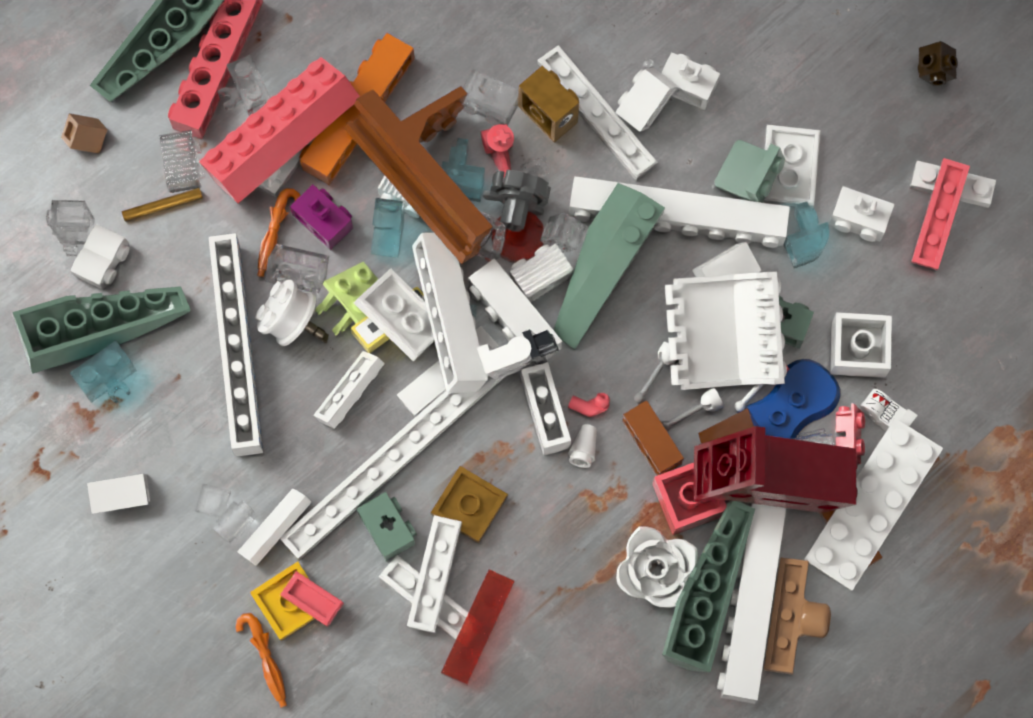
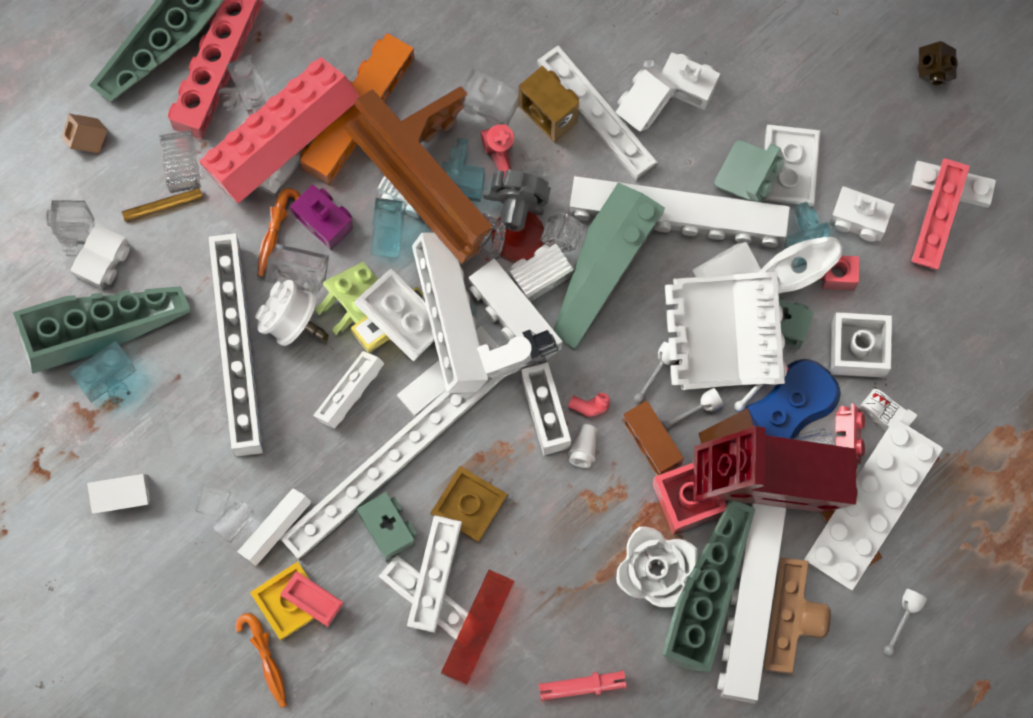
none -> coral pin [539,670,627,702]
none -> white piece [759,237,842,293]
none -> coral brick [818,255,859,291]
none -> hinge [884,589,927,656]

